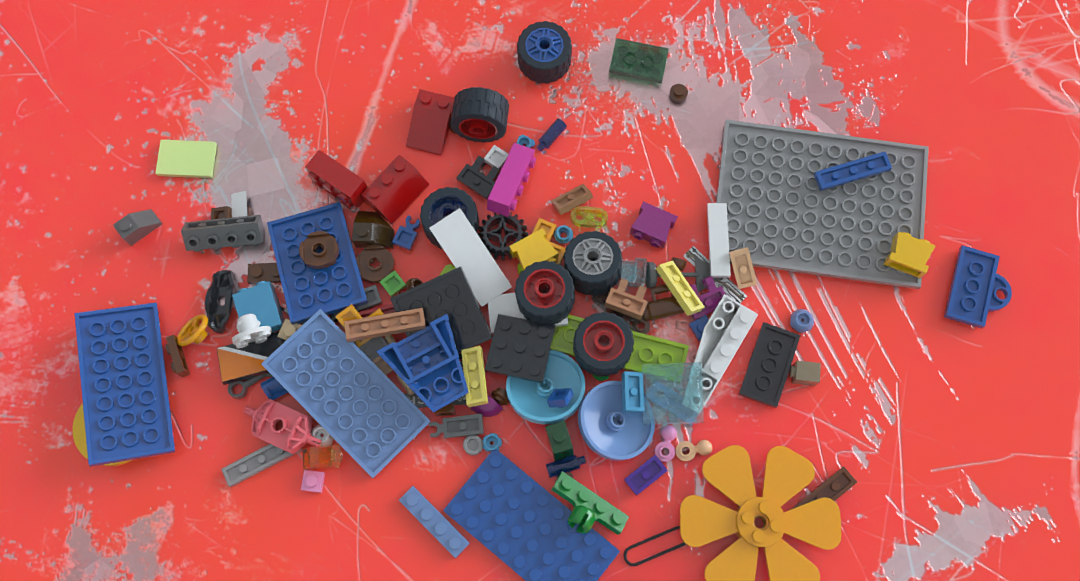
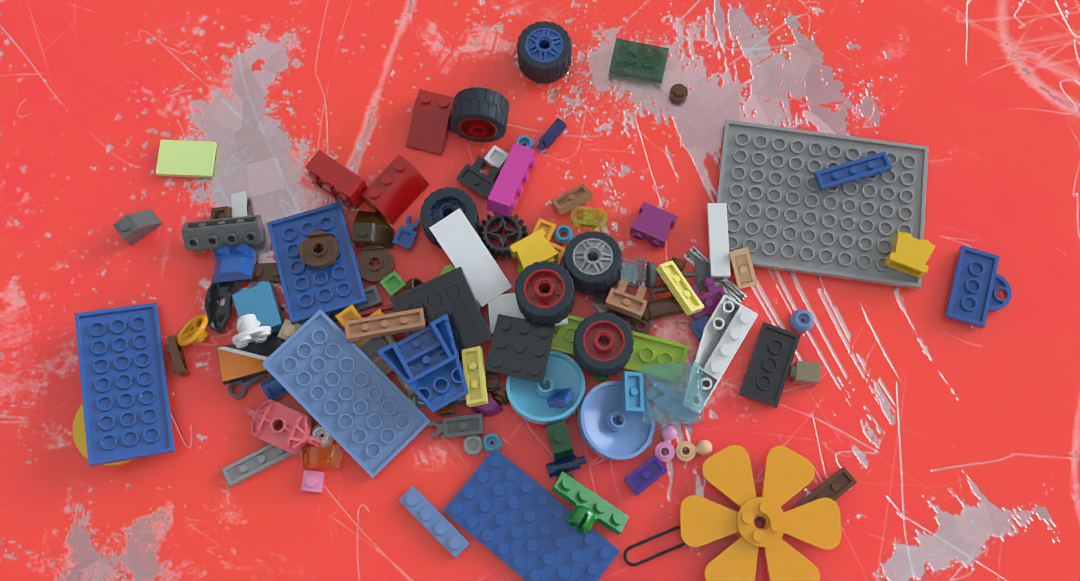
none -> blue slope [212,244,257,283]
none -> reddish brown plate [485,372,500,391]

